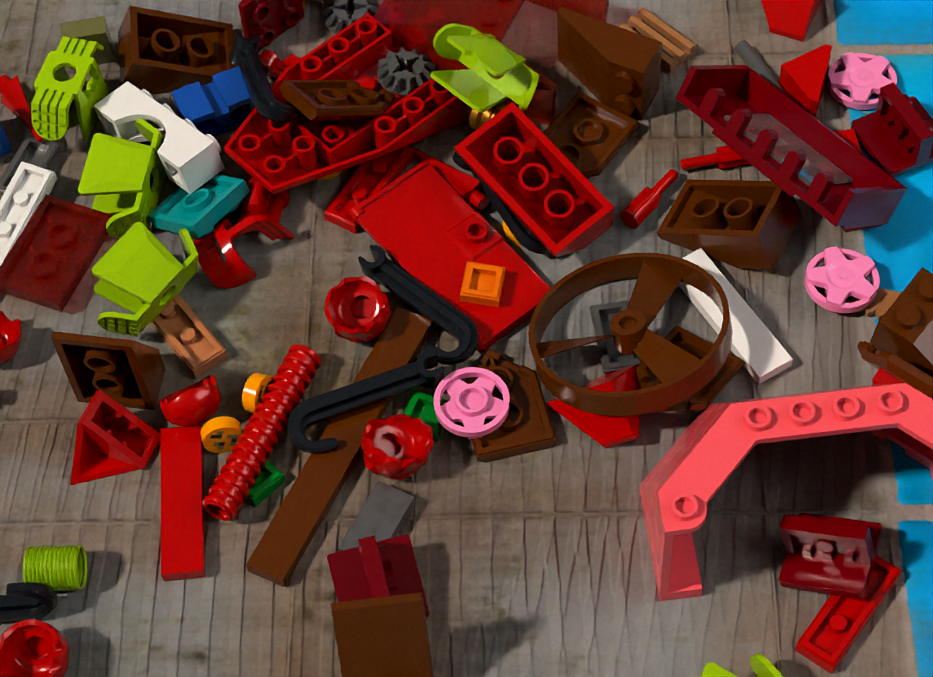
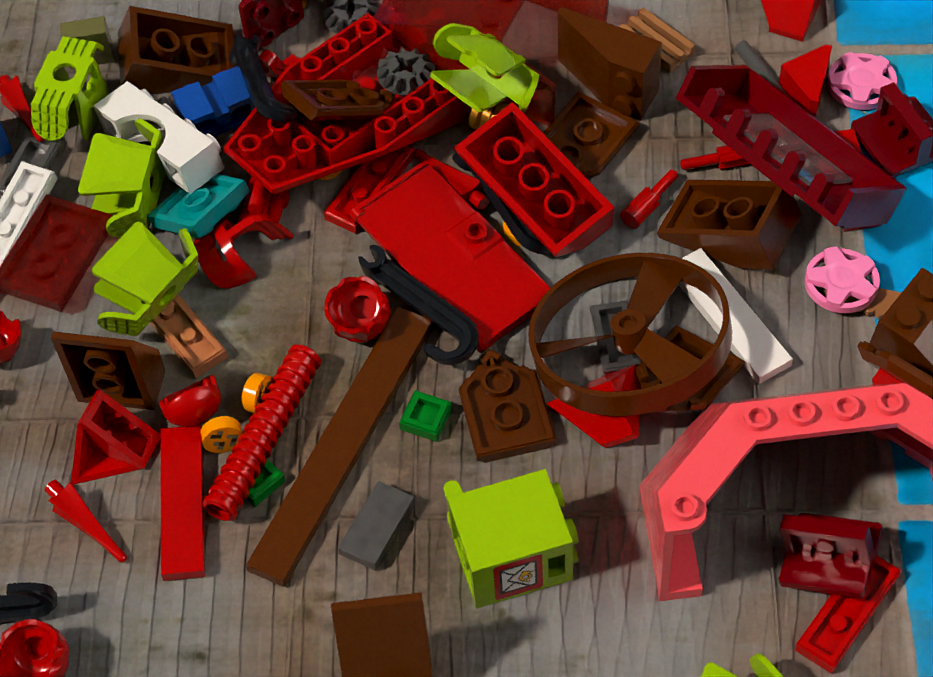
lime piece [23,544,87,591] -> none
black piece [288,350,444,454] -> none
dark red bracket [327,534,429,618] -> none
red hair [361,414,434,480] -> none
bright pink wheel [434,367,510,439] -> none
orange tile [460,261,506,308] -> none
none -> red piece [44,480,127,563]
none -> lime container [444,469,579,609]

